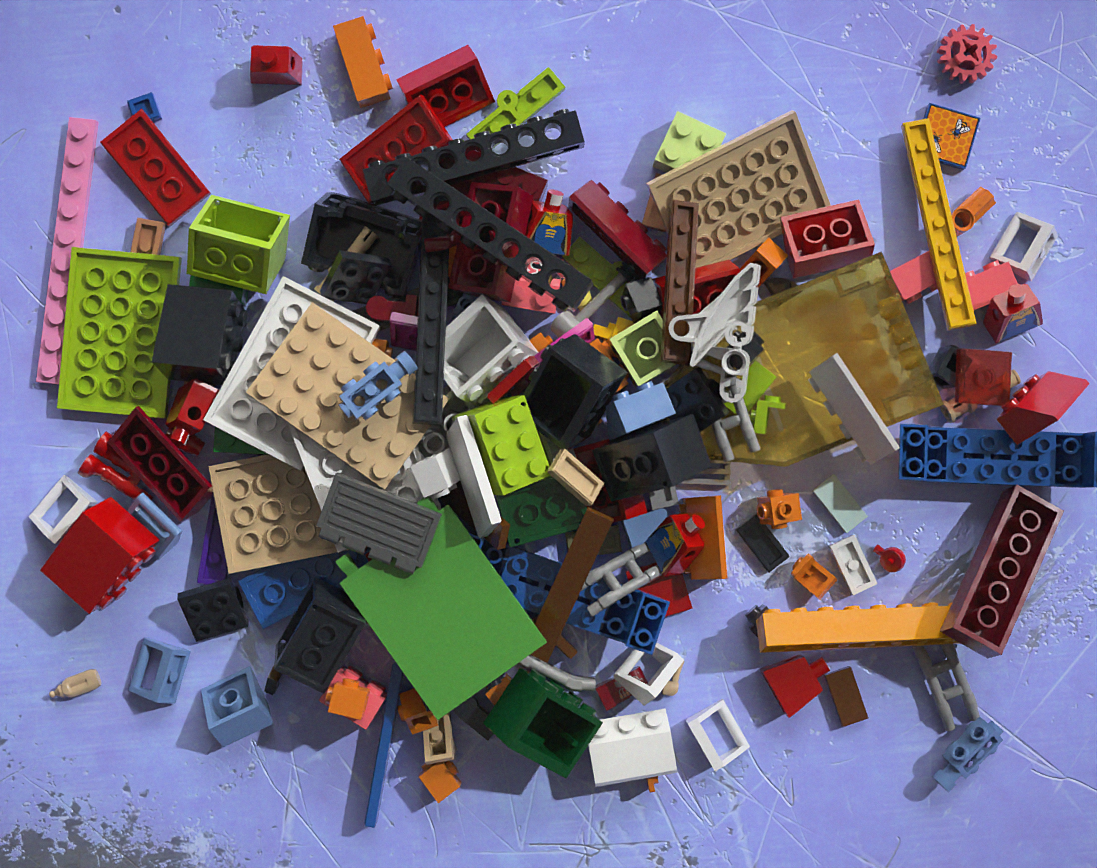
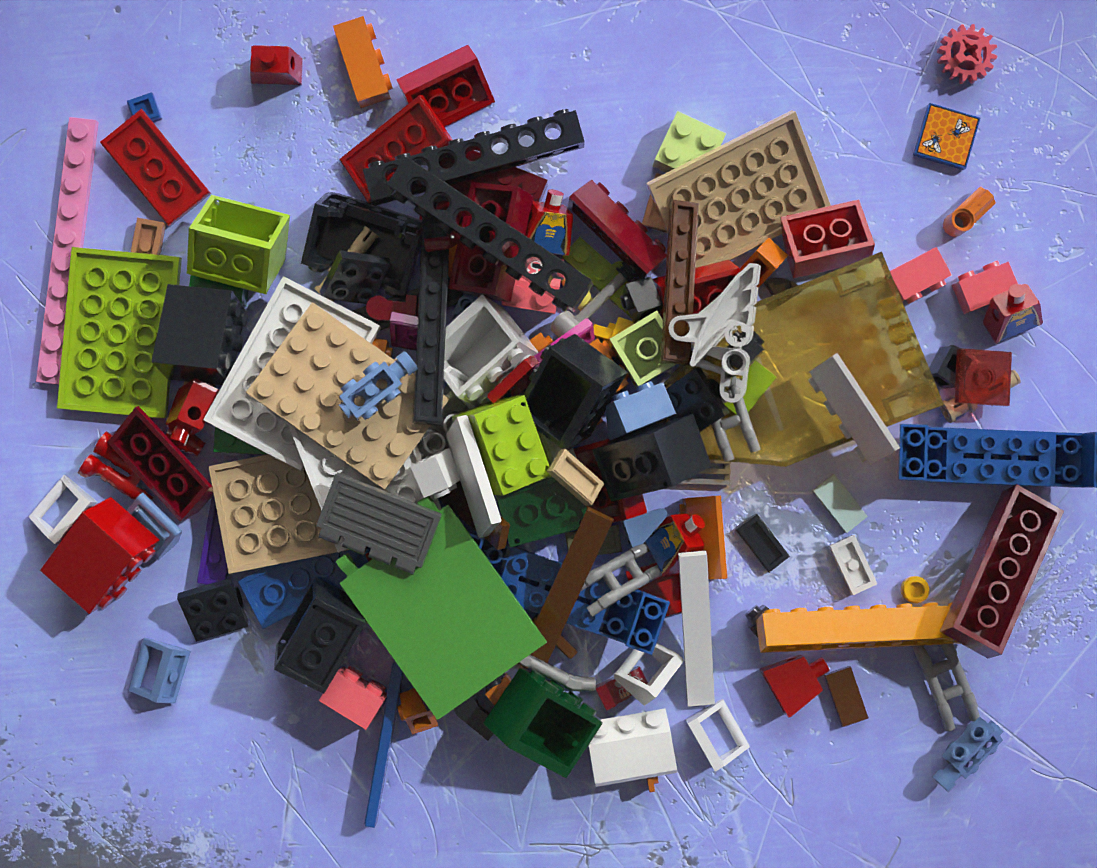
tan piece [49,669,102,698] -> none
medium blue slope [201,666,273,747] -> none
dark brown tile [264,666,282,695] -> none
orange brick [325,678,371,720] -> none
orange brick [419,760,462,803] -> none
tan slope [423,712,457,765] -> none
lime hinge [466,67,566,149] -> none
light grey plate [648,486,679,510] -> none
tan hand [662,661,684,696] -> none
lime bracket [750,395,787,434] -> none
orange brick [756,489,802,529] -> none
orange bracket [791,553,837,600] -> none
red piece [873,544,906,572] -> none
yellow tile [901,118,977,331] -> none
white tile [990,212,1058,282] -> none
red slope [996,371,1090,445] -> none
none -> white tile [678,551,715,707]
none -> yellow tile [900,576,929,603]

